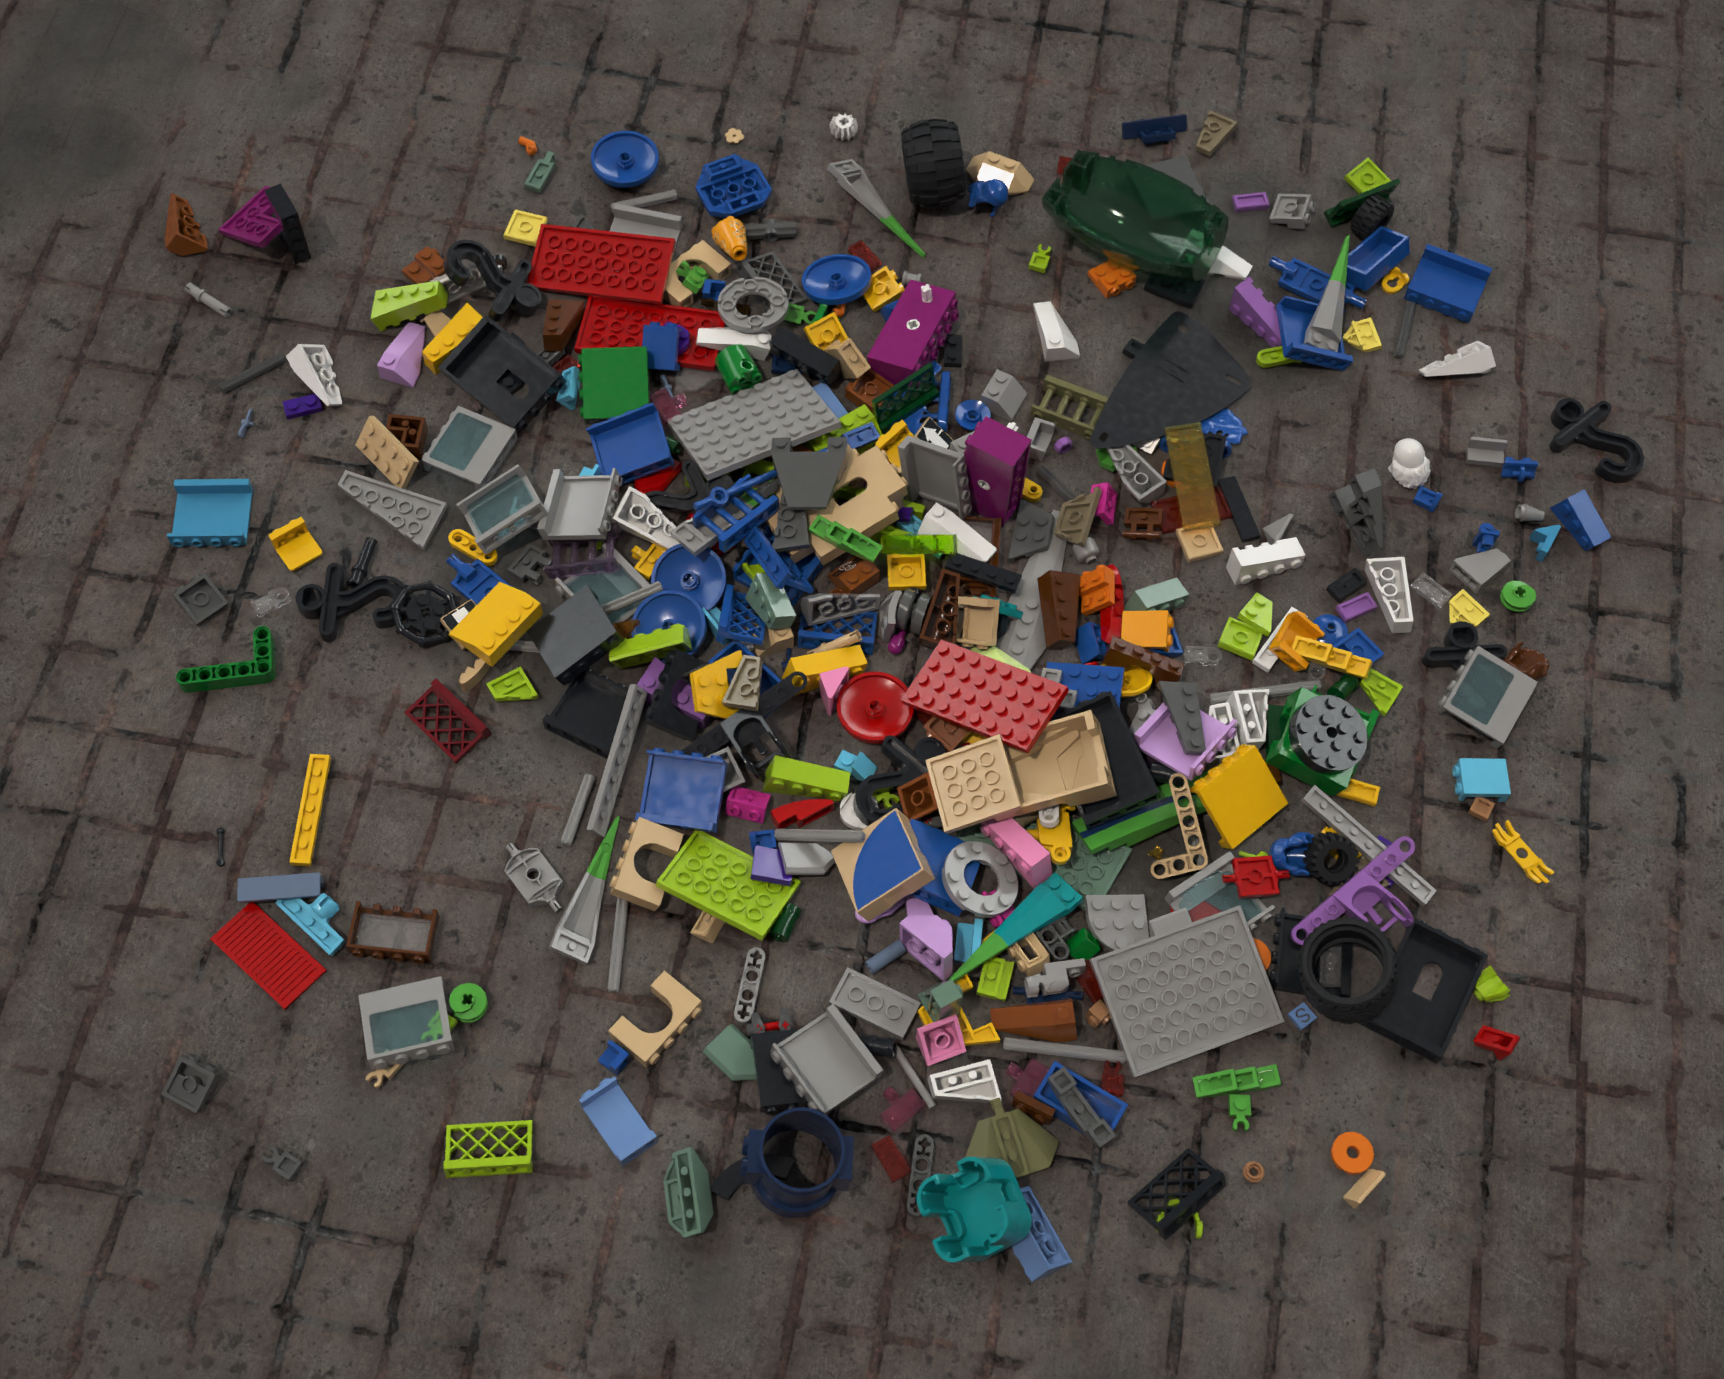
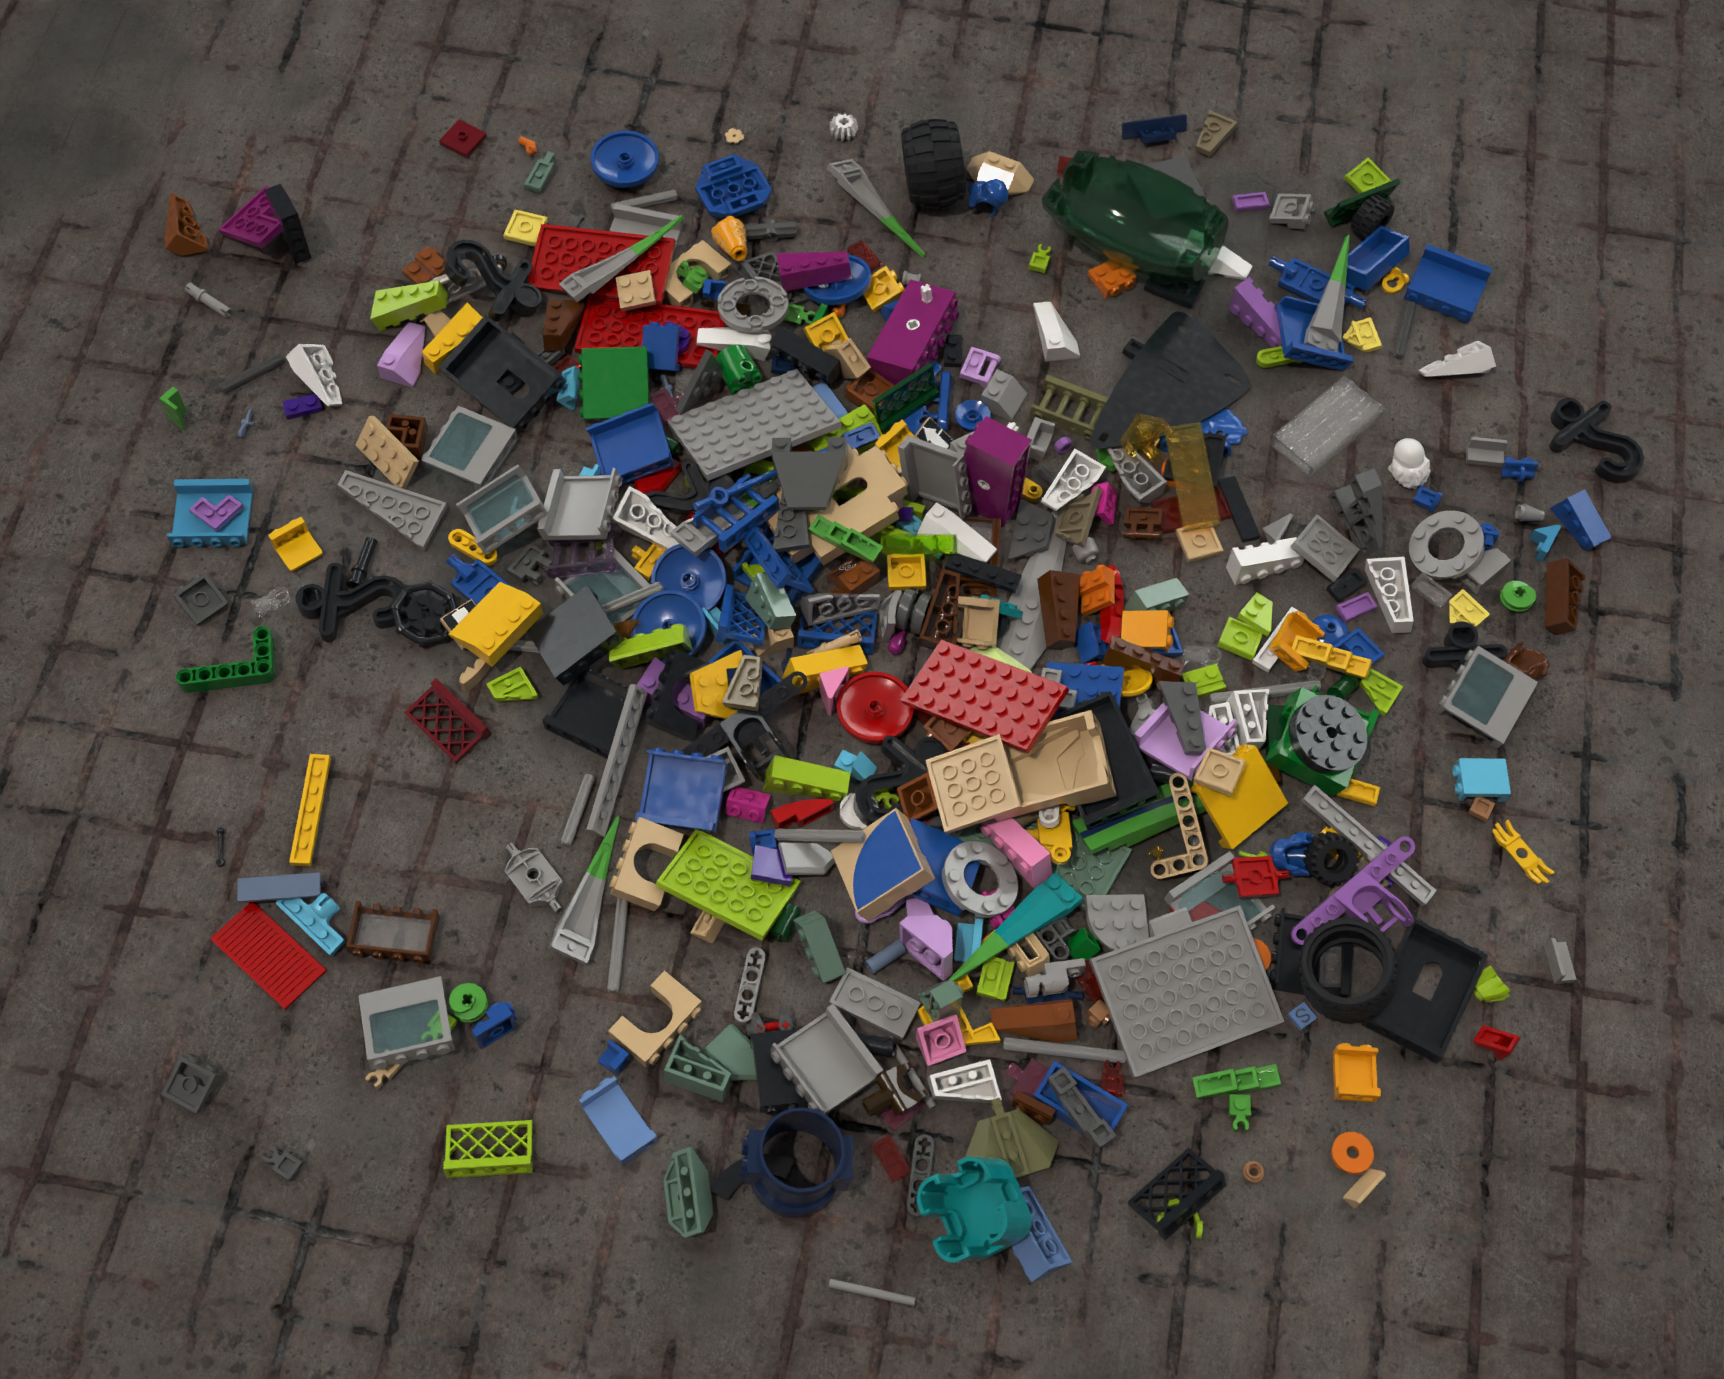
none -> bright green panel [160,387,187,430]
none -> medium lavender plate [189,495,244,532]
none -> dark red plate [439,119,487,158]
none -> blue plate [472,1001,517,1050]
none -> light grey plate [559,215,684,302]
none -> tan plate [616,270,656,311]
none -> sand green wedge [664,1035,731,1103]
none -> dark grey wing [675,350,721,413]
none -> magenta wedge [776,251,852,291]
none -> sand green wedge [793,910,846,983]
none -> light grey bar [828,1279,916,1306]
none -> dark brown connector [861,1062,929,1117]
none -> lavender plate [959,347,1001,388]
none -> white wedge [1041,449,1106,511]
none -> clear yellow panel [1119,414,1175,461]
none -> lime plate [1180,664,1227,698]
none -> tan plate [1193,747,1246,796]
none -> clear brick [1270,376,1385,478]
none -> light grey plate [1290,515,1360,582]
none -> light orange panel [1333,1043,1381,1102]
none -> light grey plate [1409,510,1485,580]
none -> reddish brown wedge [1544,558,1585,635]
none -> light grey panel [1544,938,1576,984]

